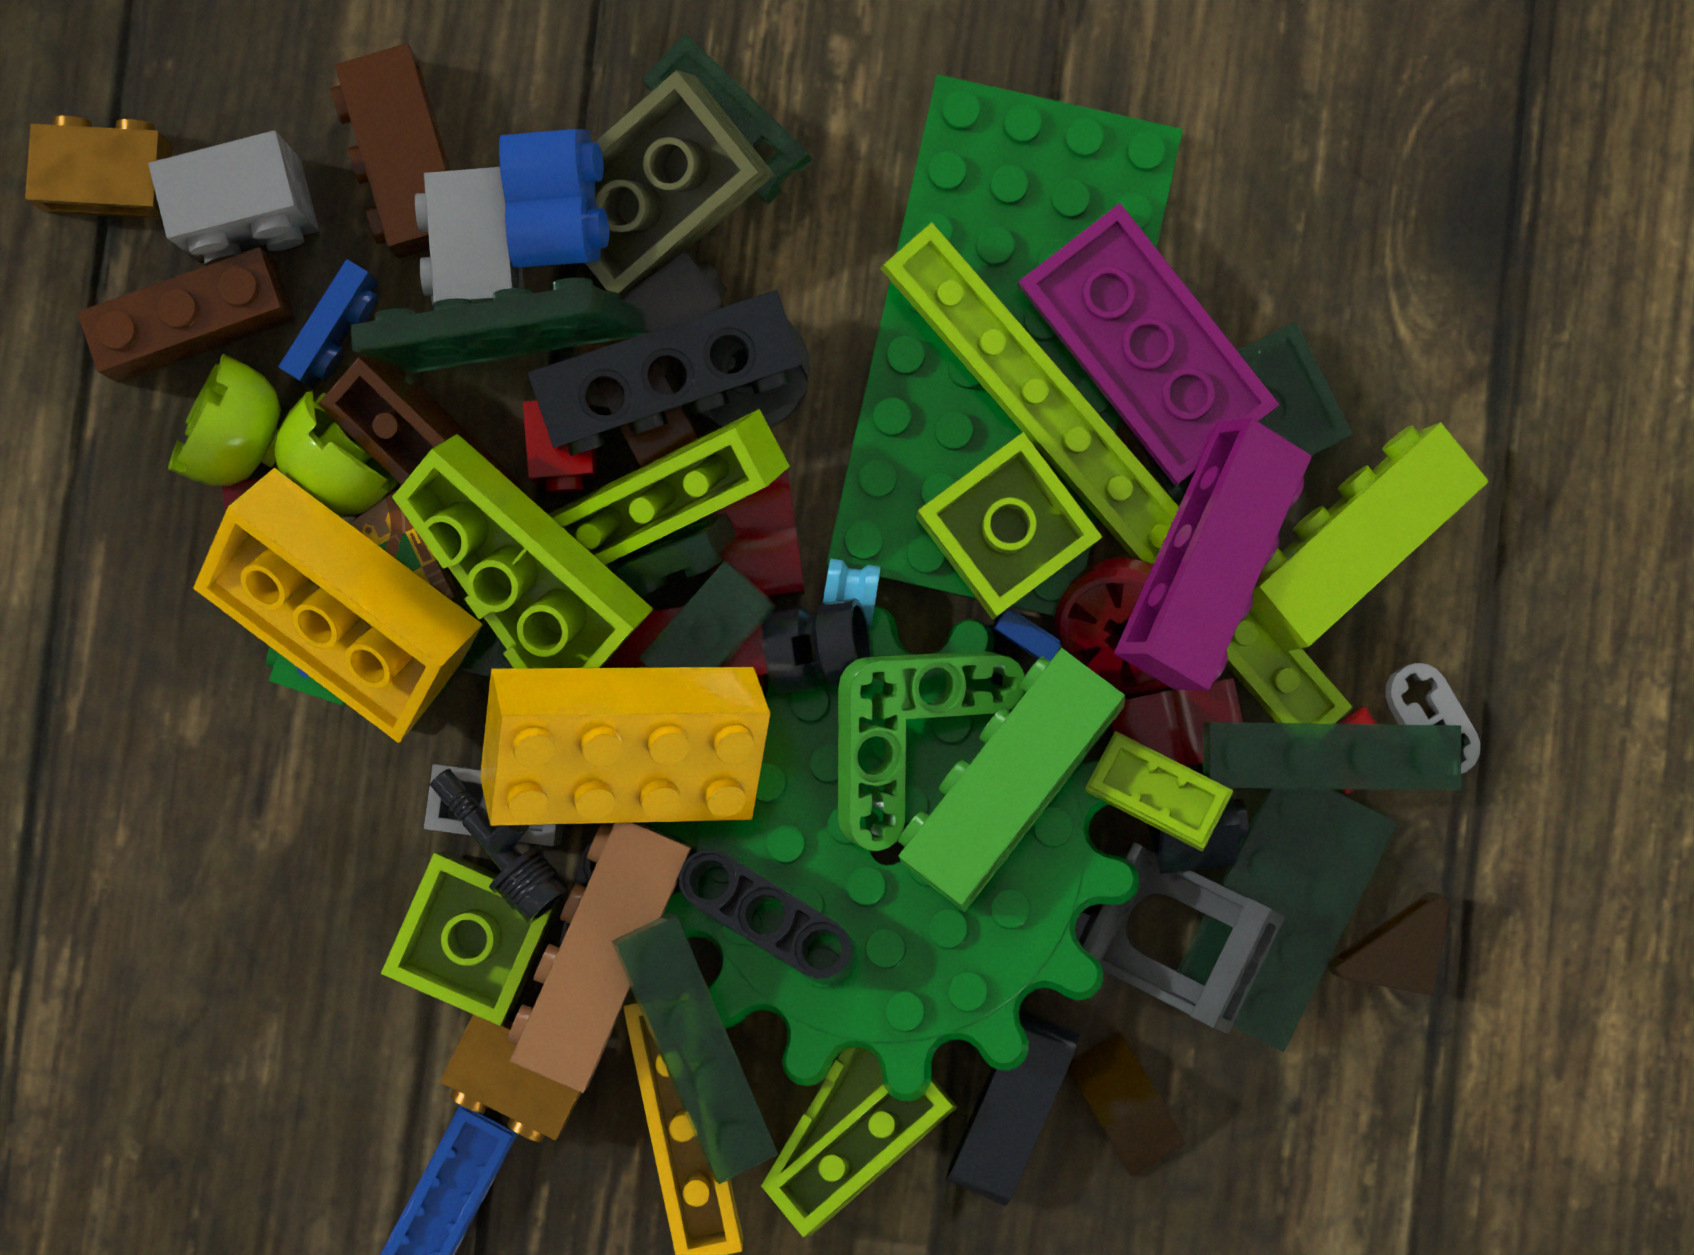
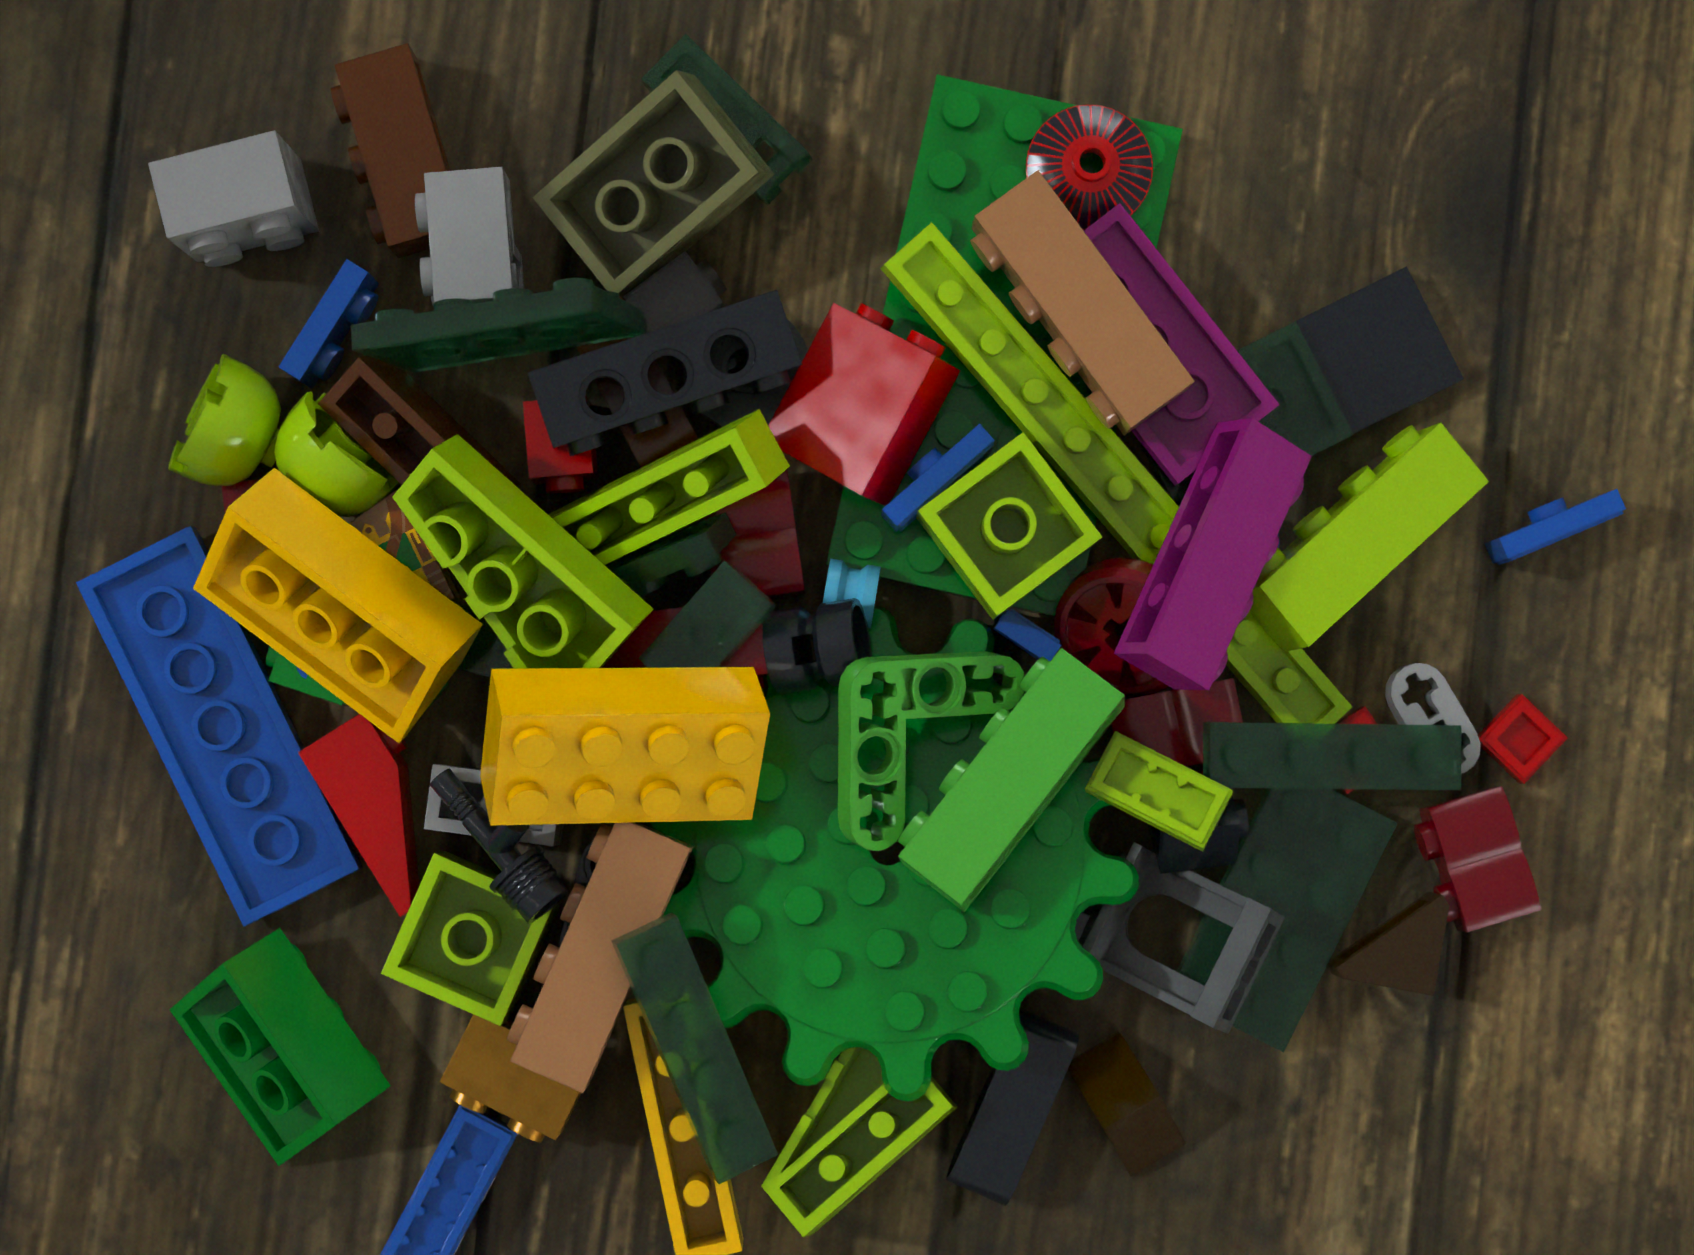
pearl gold brick [25,116,174,219] -> none
reddish brown brick [77,247,296,383] -> none
blue brick [499,129,609,268] -> none
black beam [679,850,857,984] -> none
none -> blue plate [76,526,363,927]
none -> green slope [169,928,391,1166]
none -> red slope [298,714,419,917]
none -> red brick [768,302,960,506]
none -> blue plate [881,423,995,532]
none -> medium nougat brick [970,170,1195,436]
none -> dish [1025,104,1153,231]
none -> black tile [1290,266,1464,437]
none -> dark red brick [1414,786,1541,932]
none -> red tile [1478,694,1568,784]
none -> blue plate [1484,489,1626,565]

